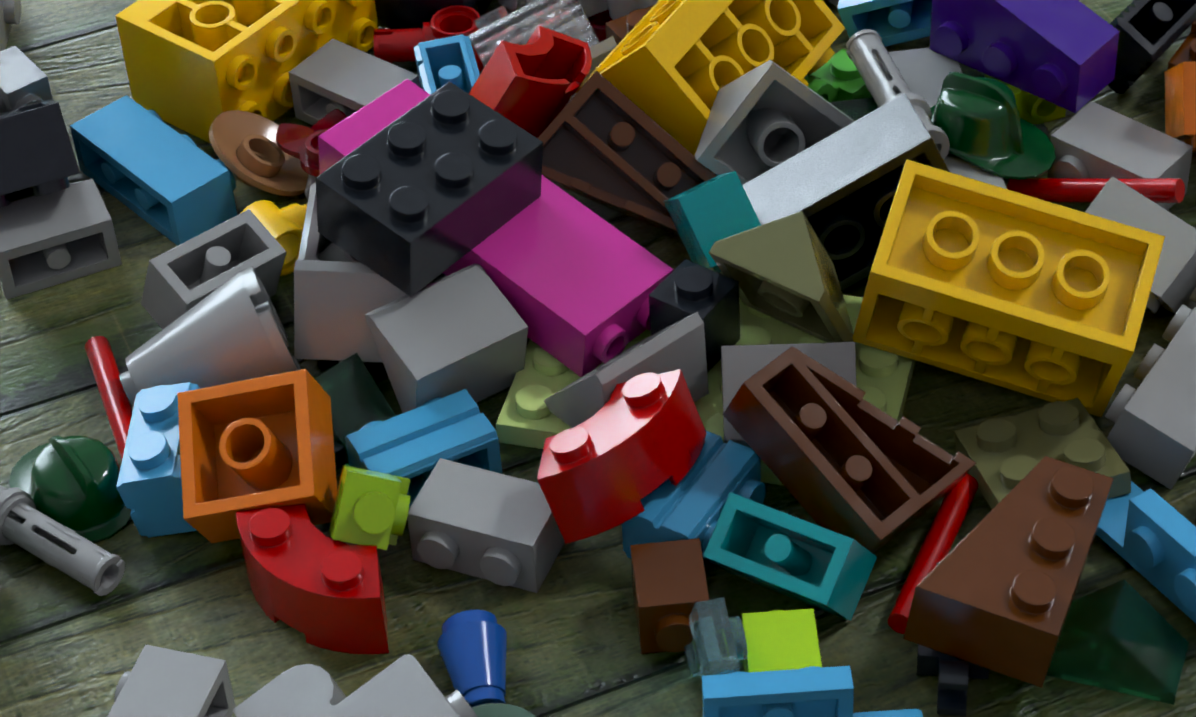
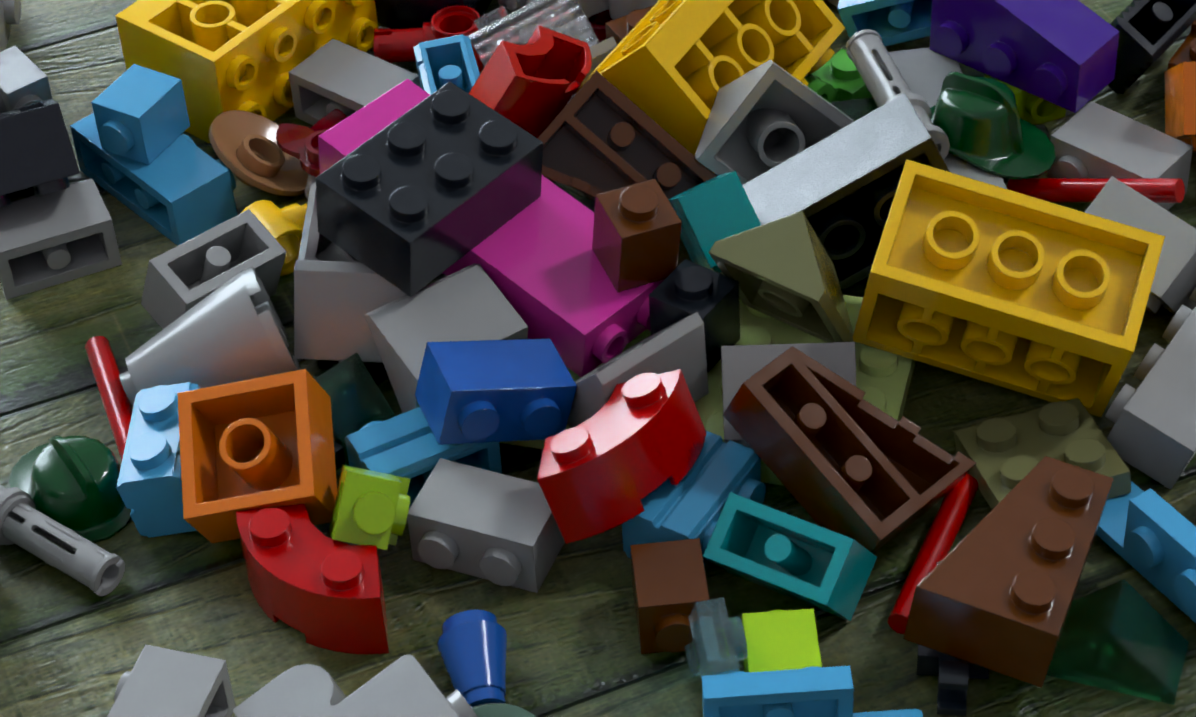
none -> dark azure brick [91,64,190,165]
none -> blue brick [415,339,577,445]
none -> reddish brown brick [592,179,682,293]

